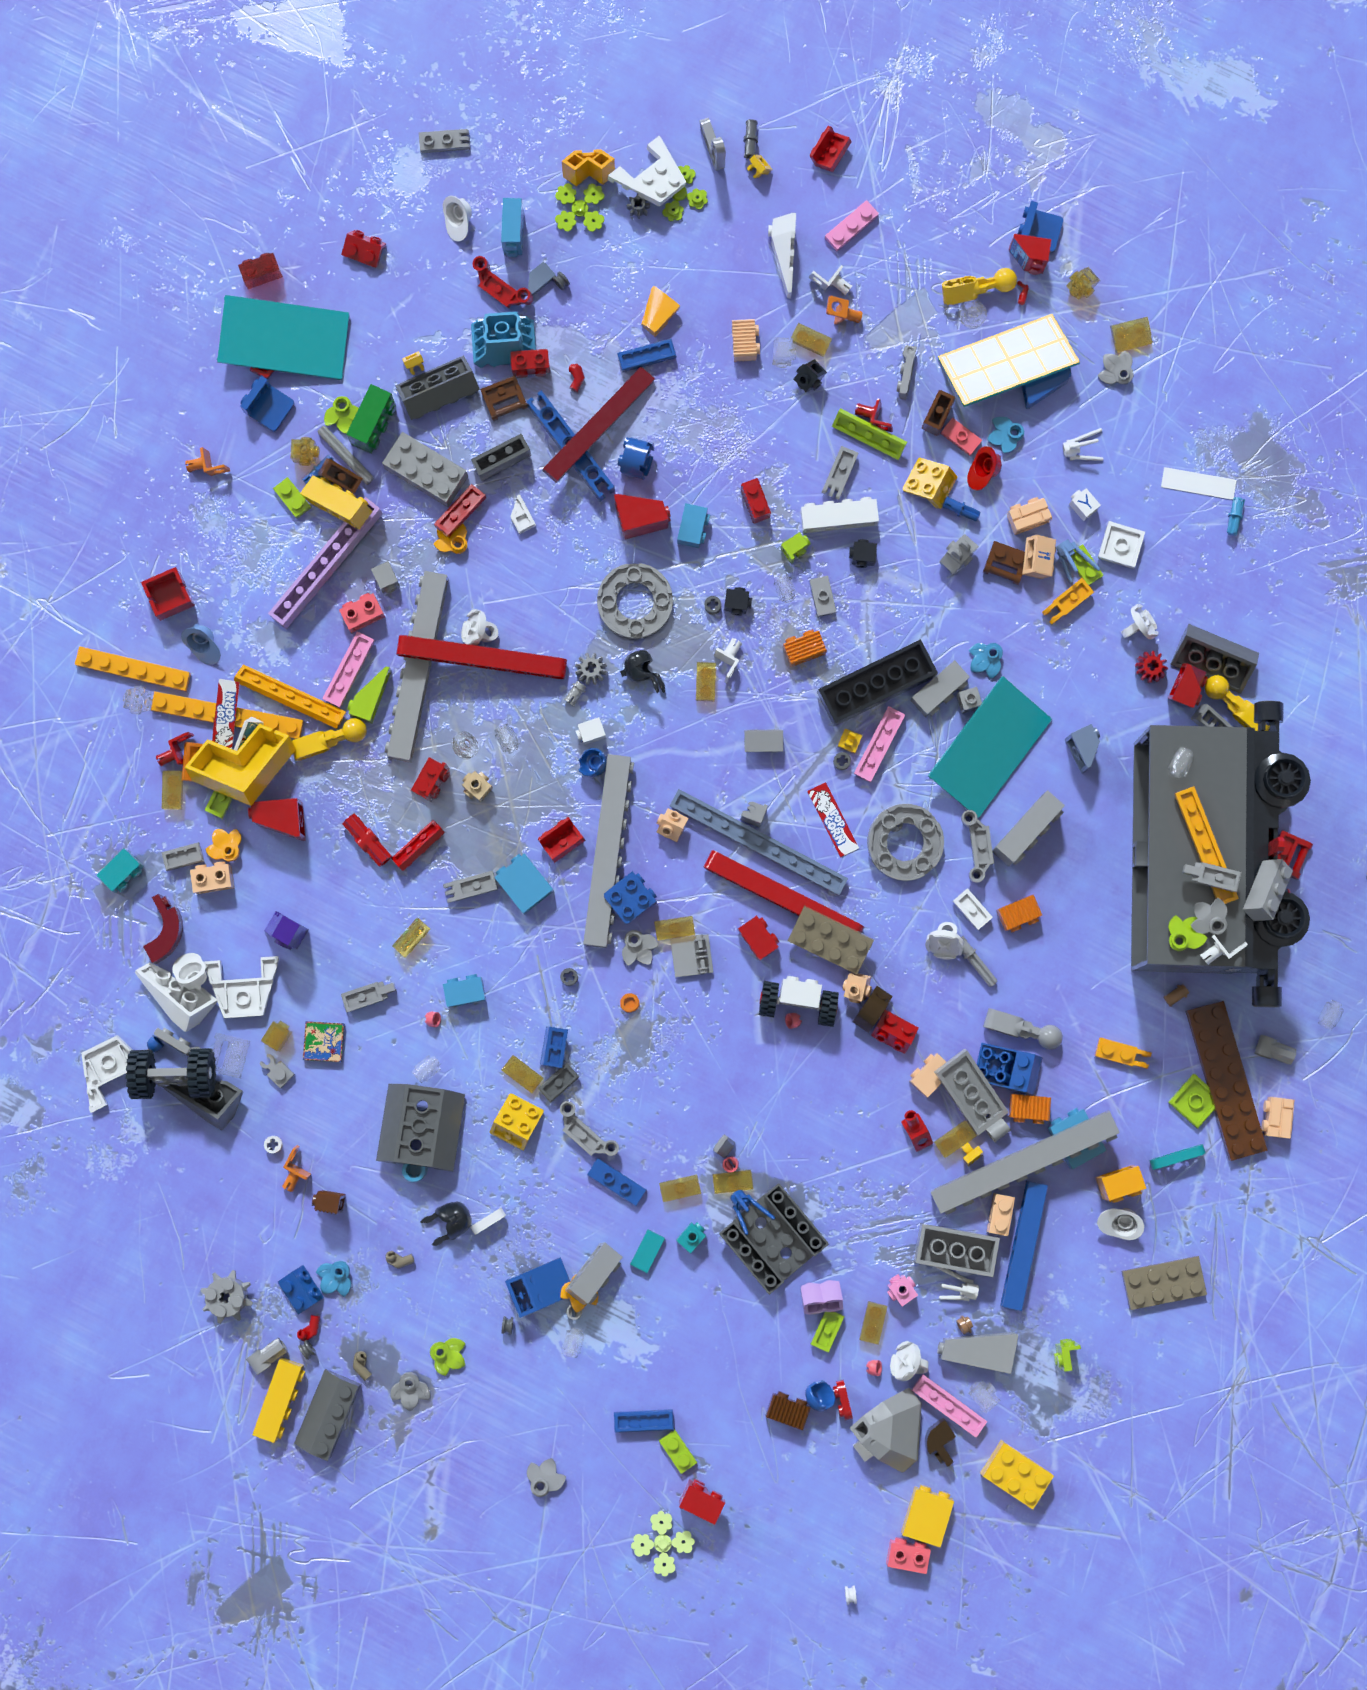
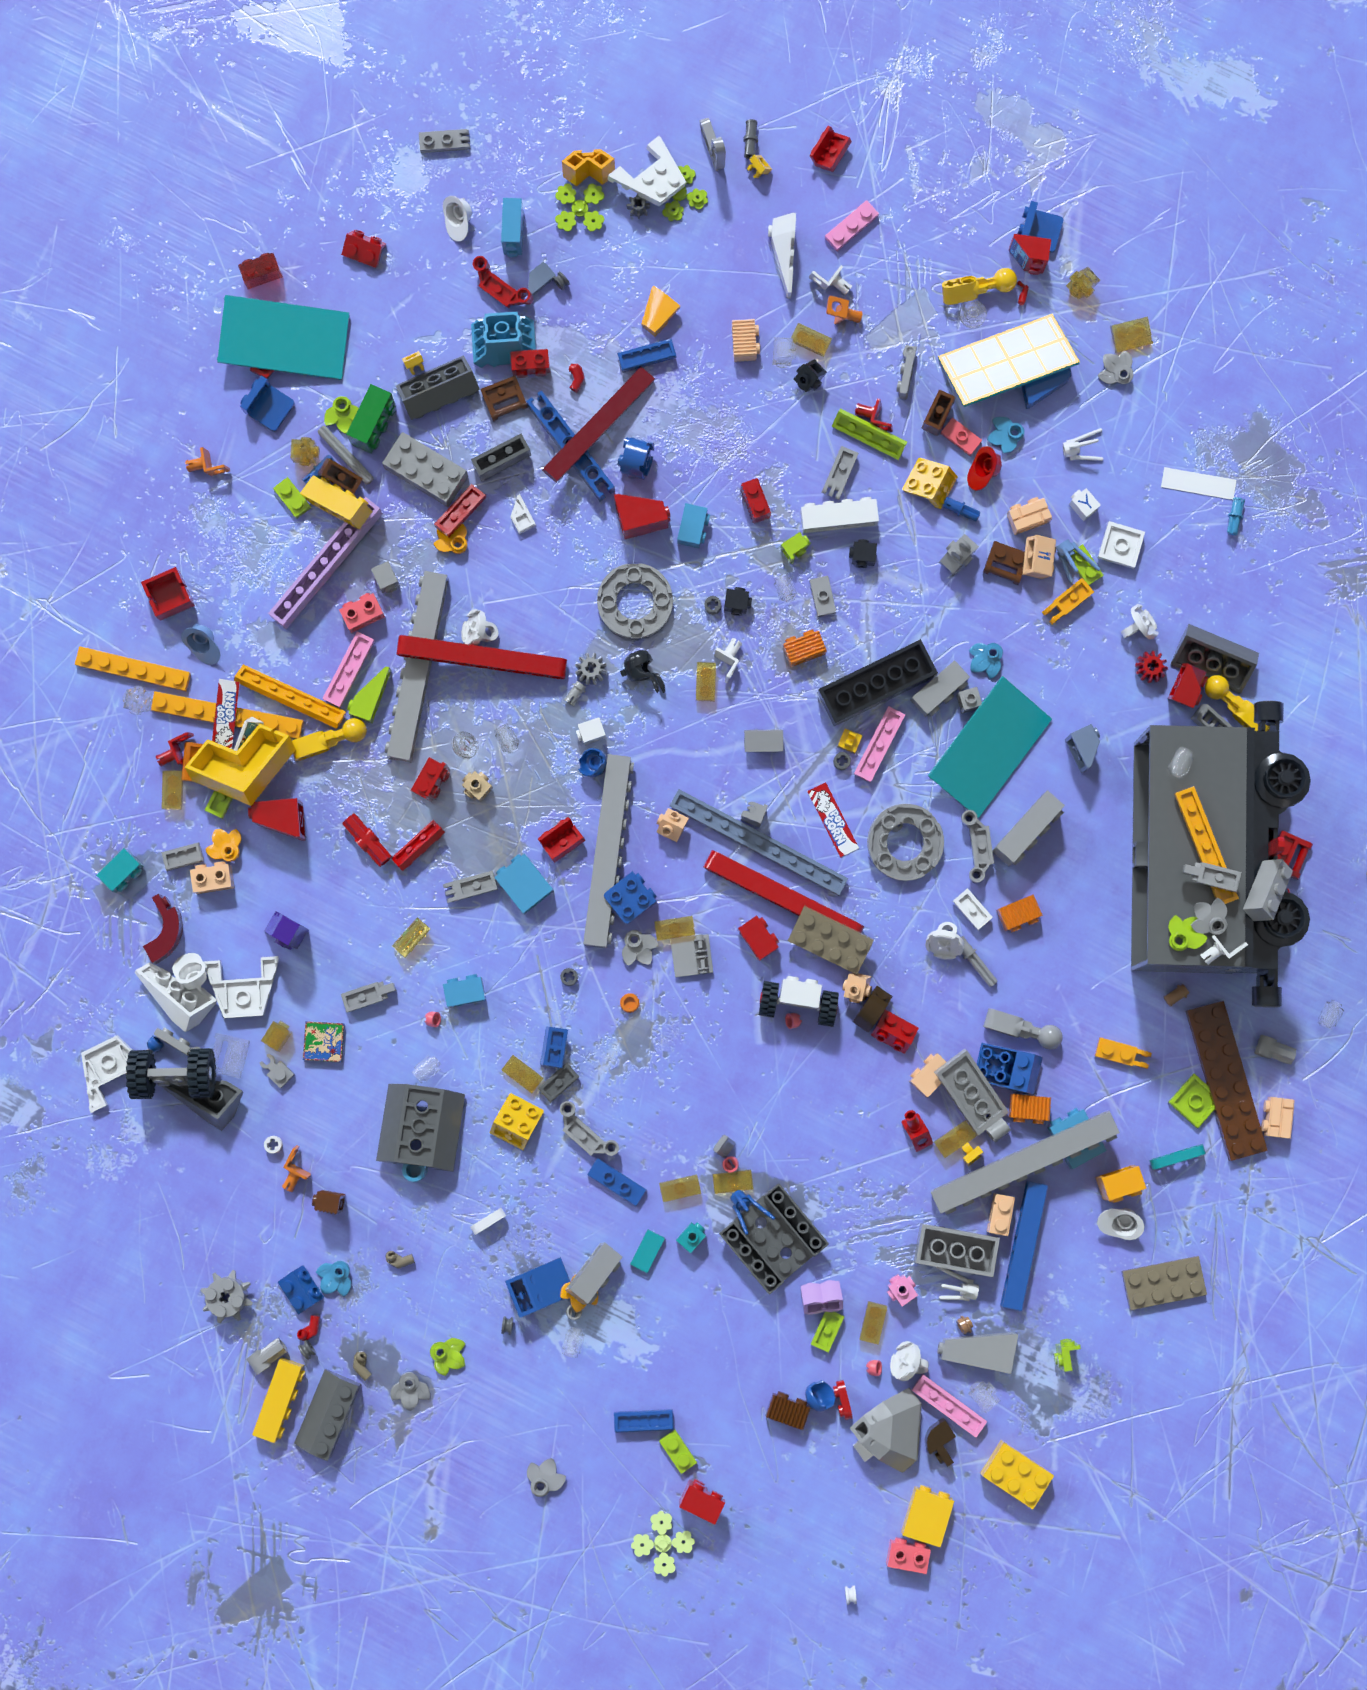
black hair [420,1201,472,1246] -> none

